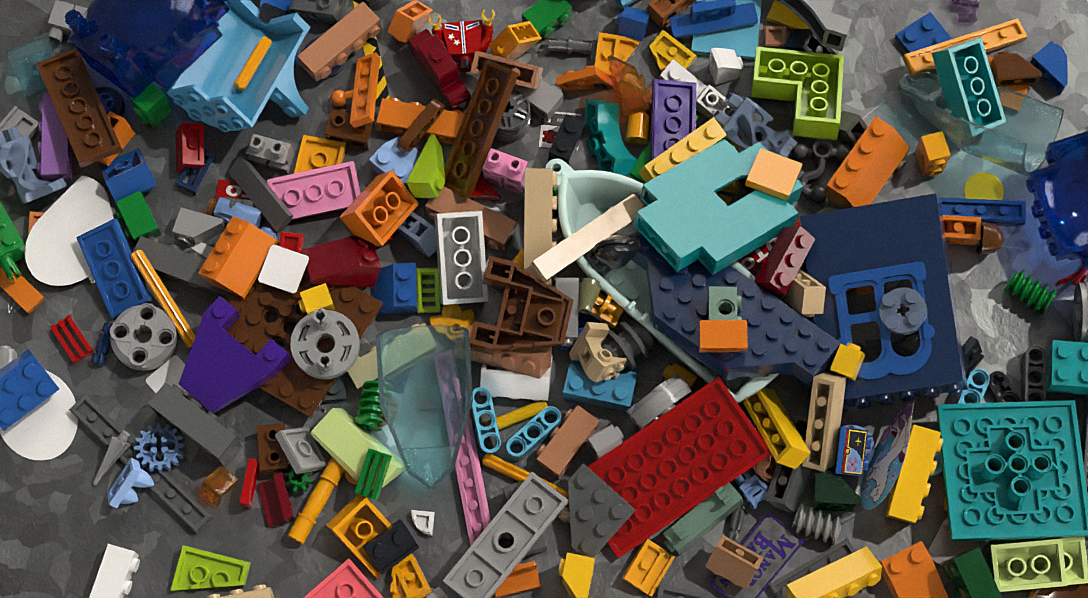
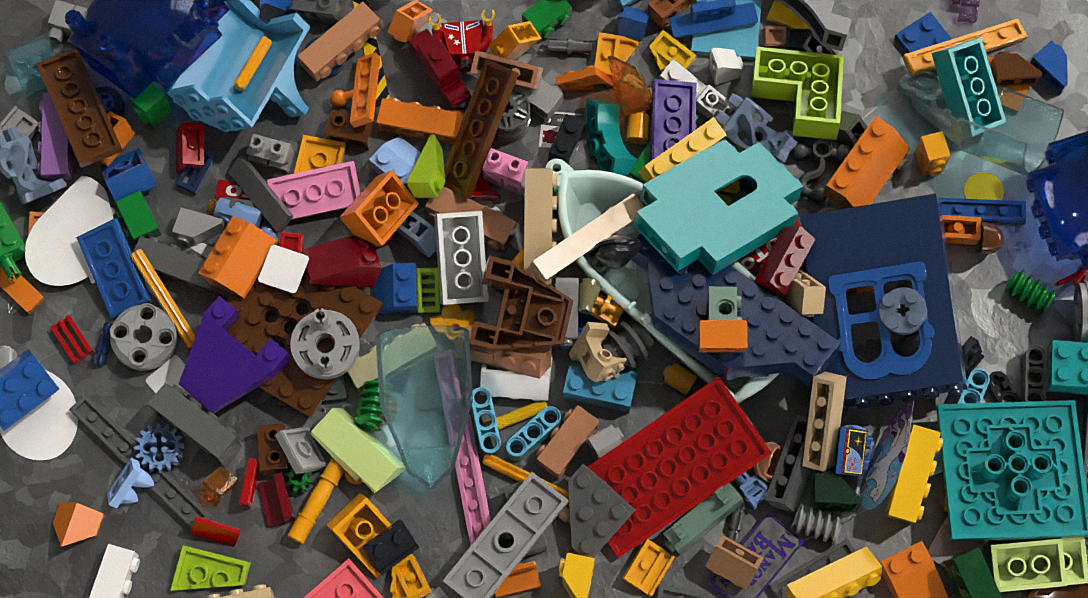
light grey piece [93,430,131,486] -> none
yellow brick [298,283,335,314] -> none
green tile [354,448,392,500] -> none
reddish brown beam [397,99,445,154] -> none
white tile [411,510,435,536] -> none
light grey piece [626,374,692,430] -> none
yellow brick [743,387,810,469] -> none
light orange tile [745,148,802,201] -> none
yellow brick [830,342,865,381] -> none
none -> orange slope [53,501,104,547]
none -> red slope [191,516,241,546]

